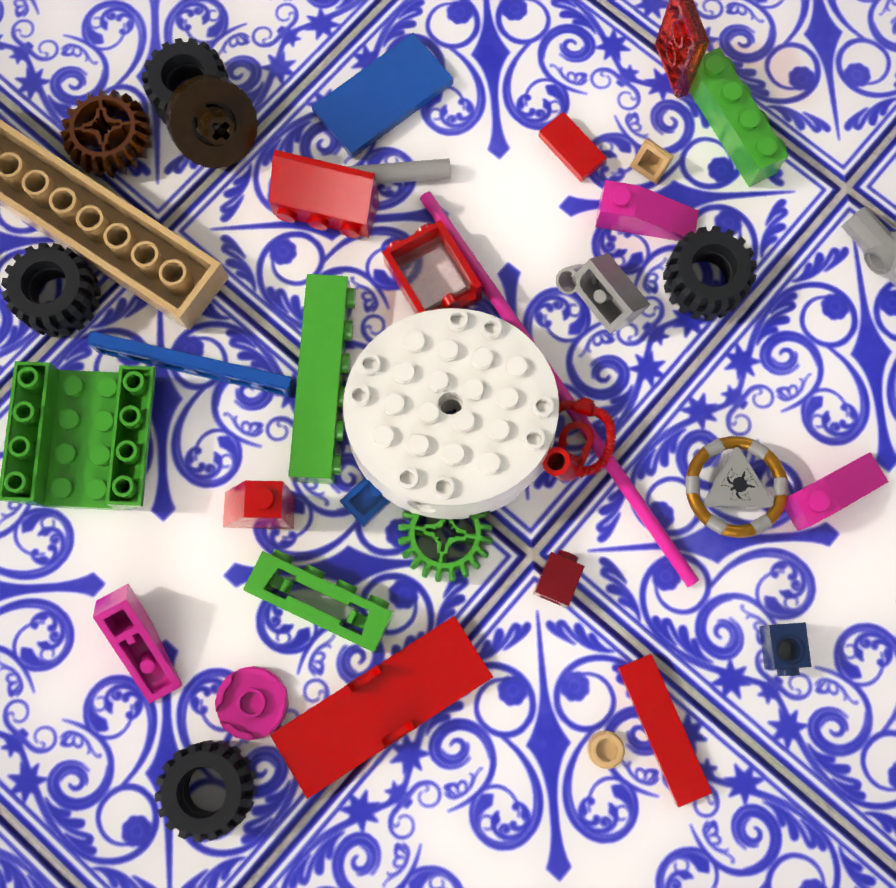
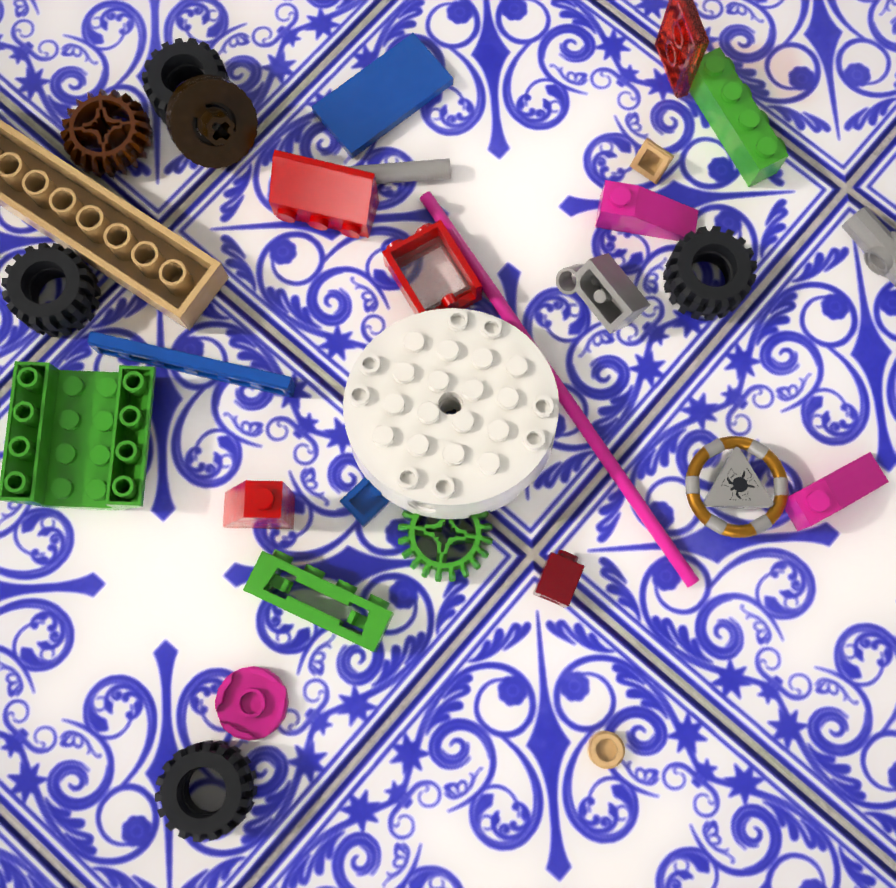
dark pink slope [93,584,182,704] -> none
red piece [270,616,493,799] -> none
bright green brick [288,274,356,485] -> none
red tile [538,112,607,182] -> none
red piece [542,397,616,482] -> none
red tile [617,654,712,808] -> none
dark blue brick [759,622,812,676] -> none

